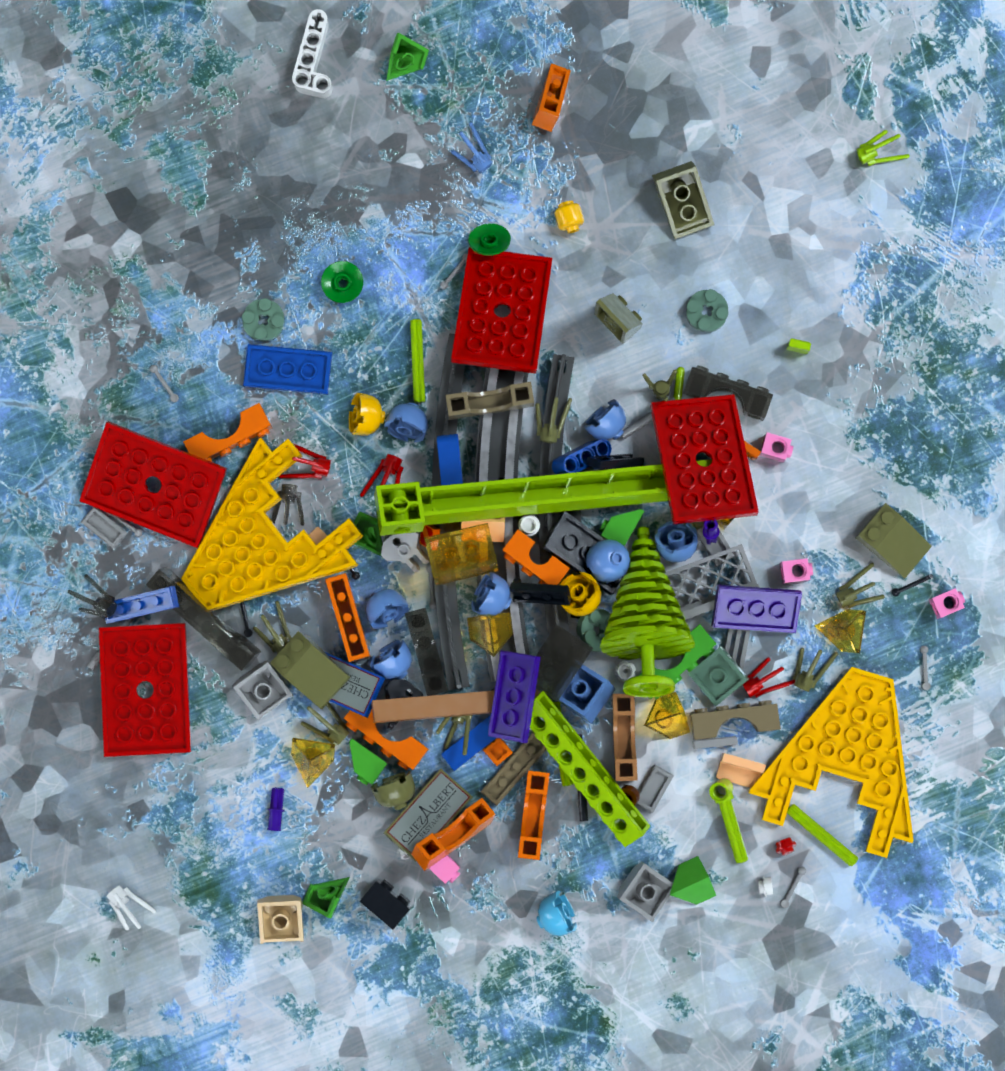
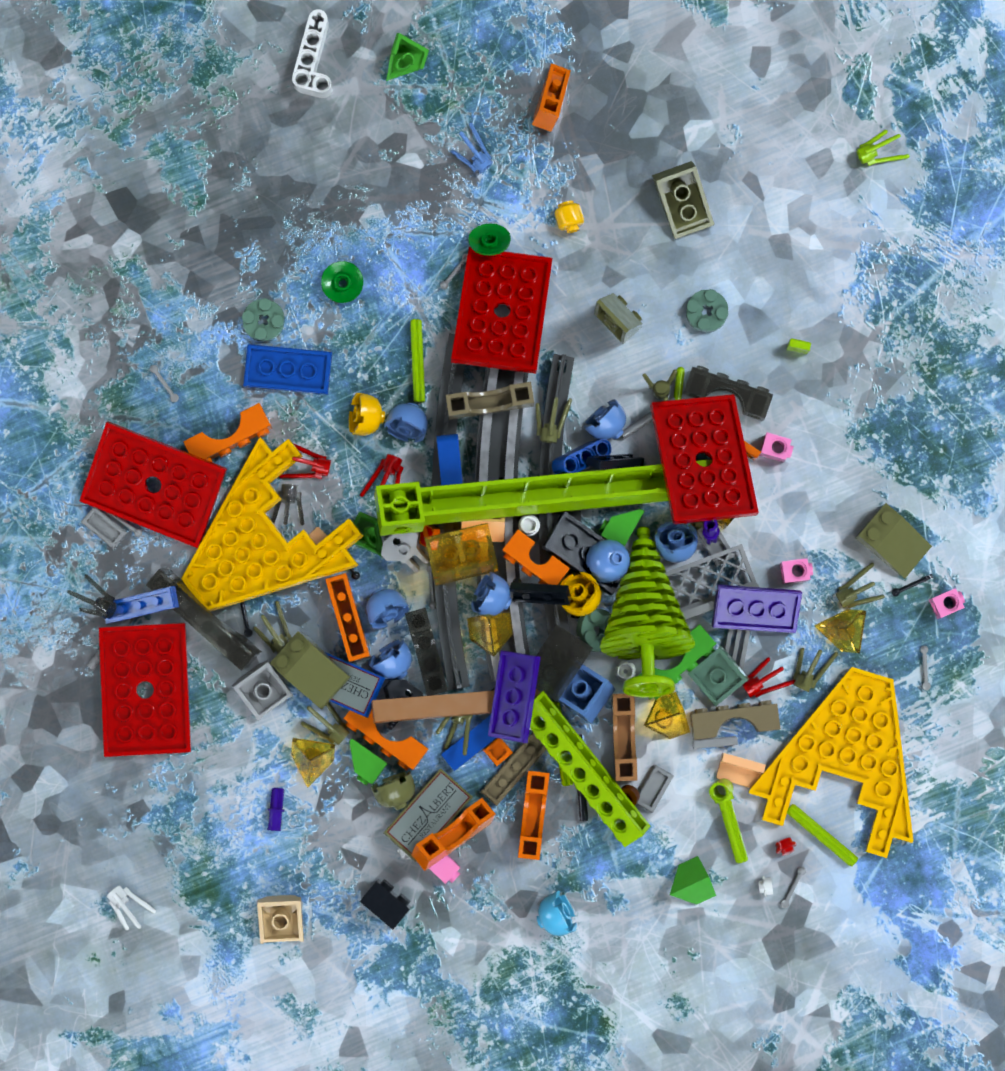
bright green slope [302,877,350,919] -> none
light grey slope [617,861,673,922] -> none

